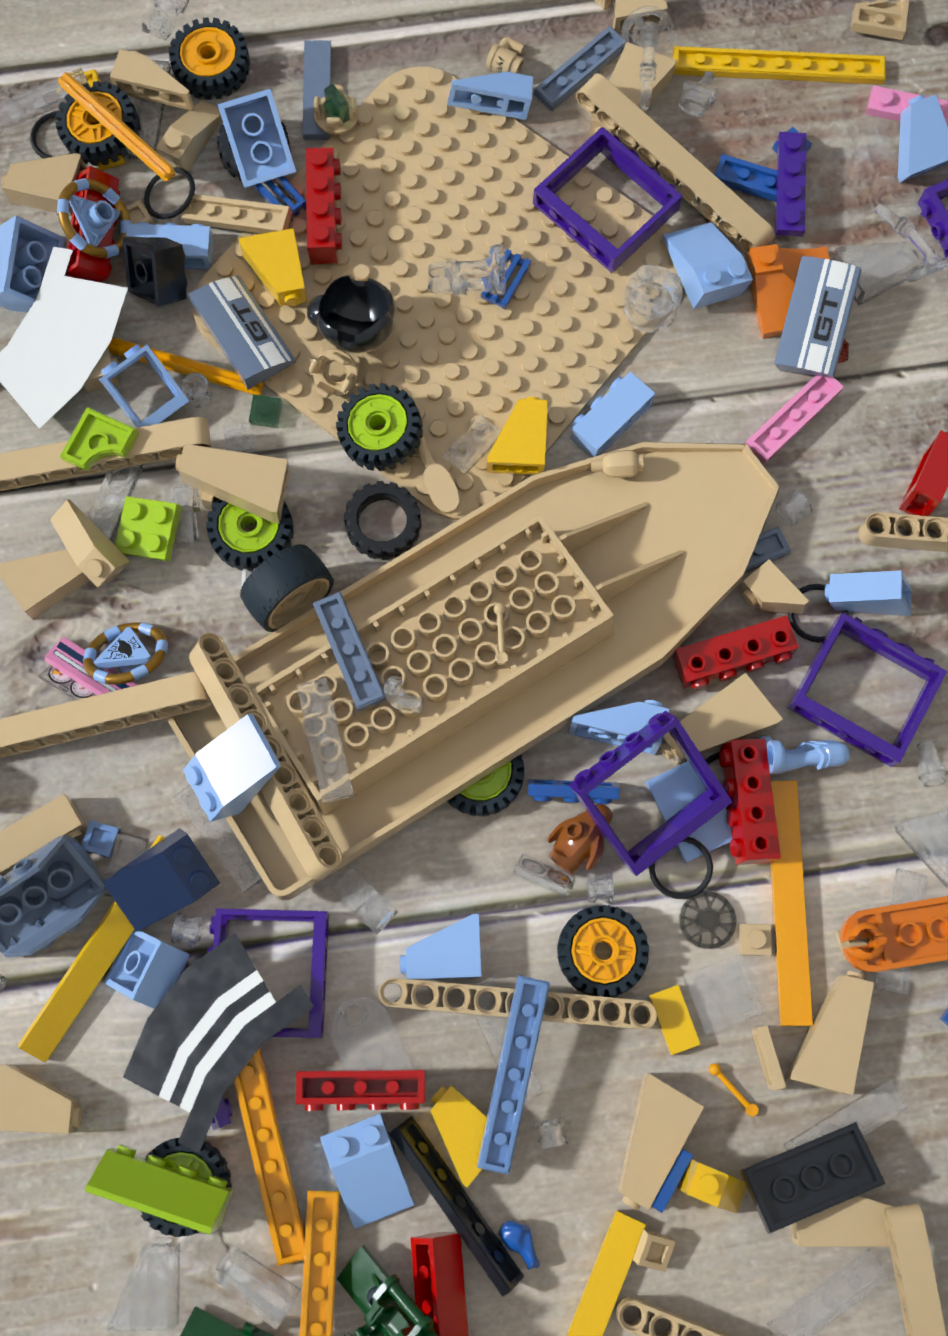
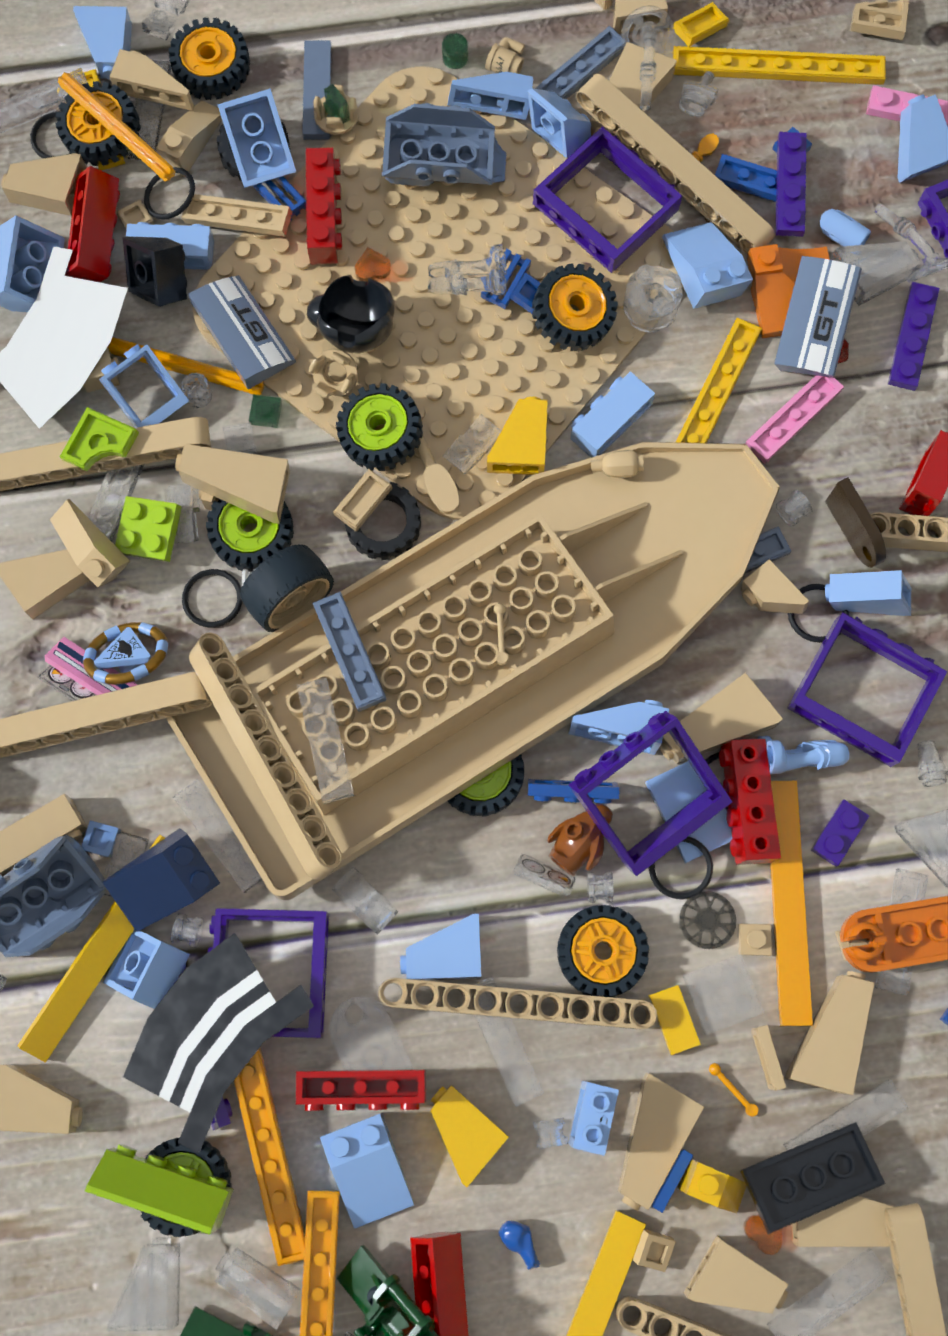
light blue piece [57,178,132,259] -> none
slope [183,714,281,822] -> none
yellow slope [239,228,308,306] -> none
clear arm [383,676,423,713] -> none
black tile [389,1116,524,1297] -> none
medium blue tile [477,975,550,1175] -> none
red brick [672,615,799,690] -> none
none -> light blue slope [73,6,132,80]
none -> black tyre [182,569,243,628]
none -> tan tile [333,469,392,532]
none -> clear orange tile [355,247,391,281]
none -> sand blue slope [382,103,506,186]
none -> clear green wheel [442,33,468,69]
none -> blue plate [509,273,540,314]
none -> light blue slope [527,88,591,158]
none -> wheel [532,263,618,351]
none -> light blue window [568,1081,619,1156]
none -> yellow tile [672,2,729,47]
none -> yellow tile [675,317,762,443]
none -> tan slope [684,1236,788,1314]
none -> light orange piece [691,133,719,163]
none -> clear orange tile [743,1215,782,1255]
none -> dark purple plate [811,799,869,867]
none -> light blue arm [820,209,871,254]
none -> dark brown tile [825,477,886,568]
none -> dark purple plate [887,281,940,391]

